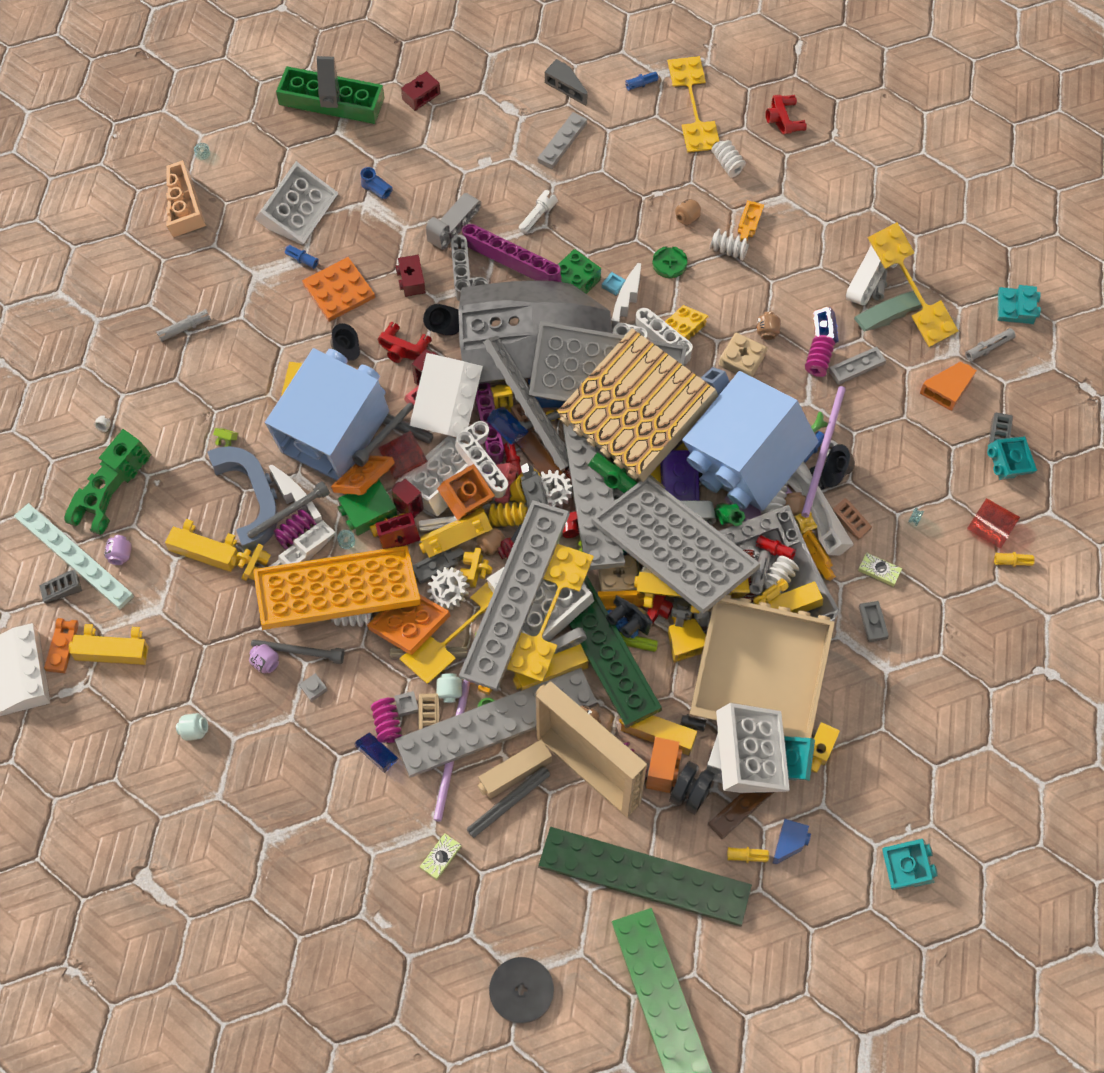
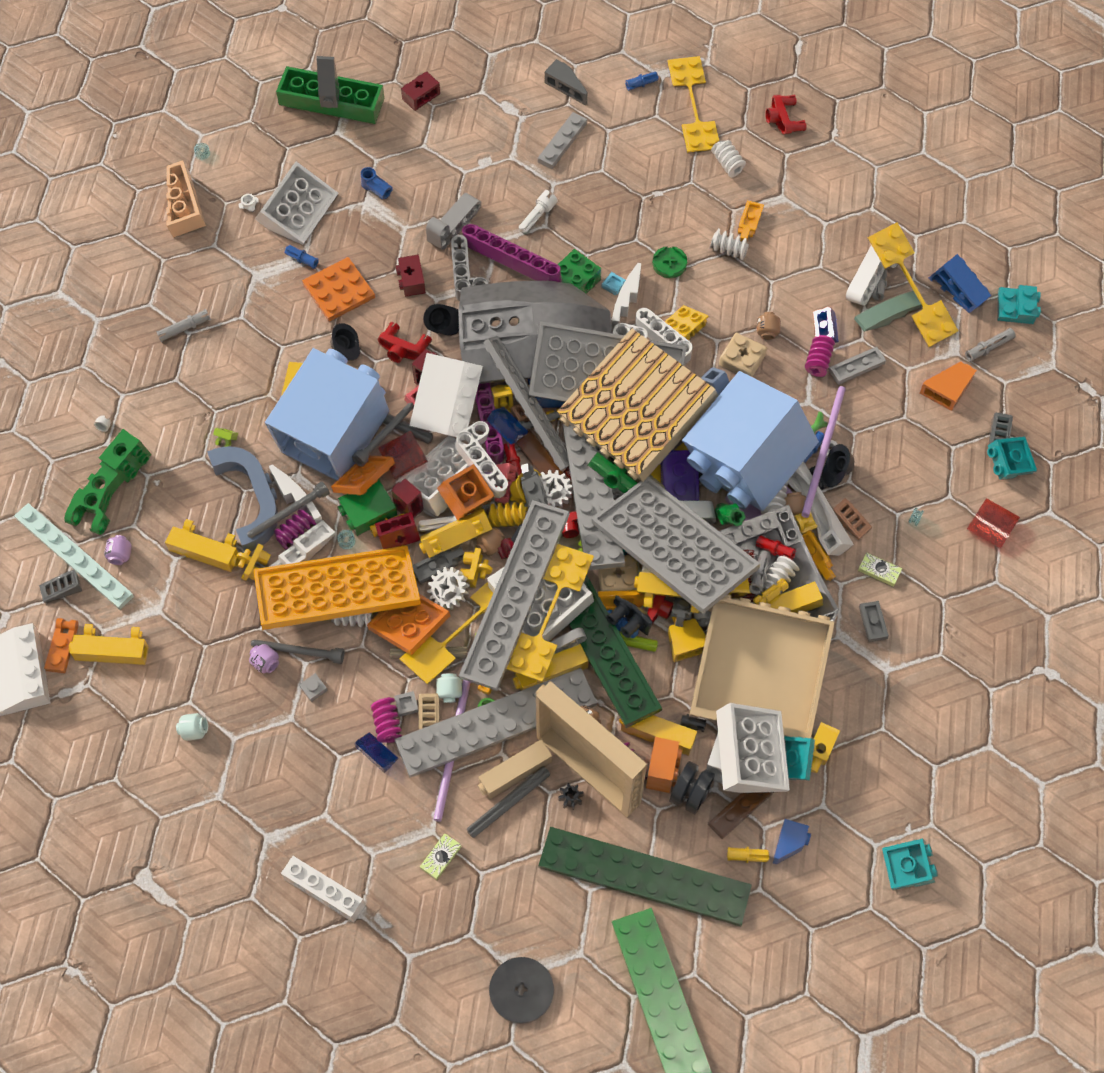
medium nougat head [675,199,701,225] -> none
yellow axle [994,552,1035,567] -> none
none -> white plate [239,194,259,211]
none -> white brick [281,856,365,923]
none -> black gear [558,783,584,810]
none -> blue wedge [928,254,992,313]

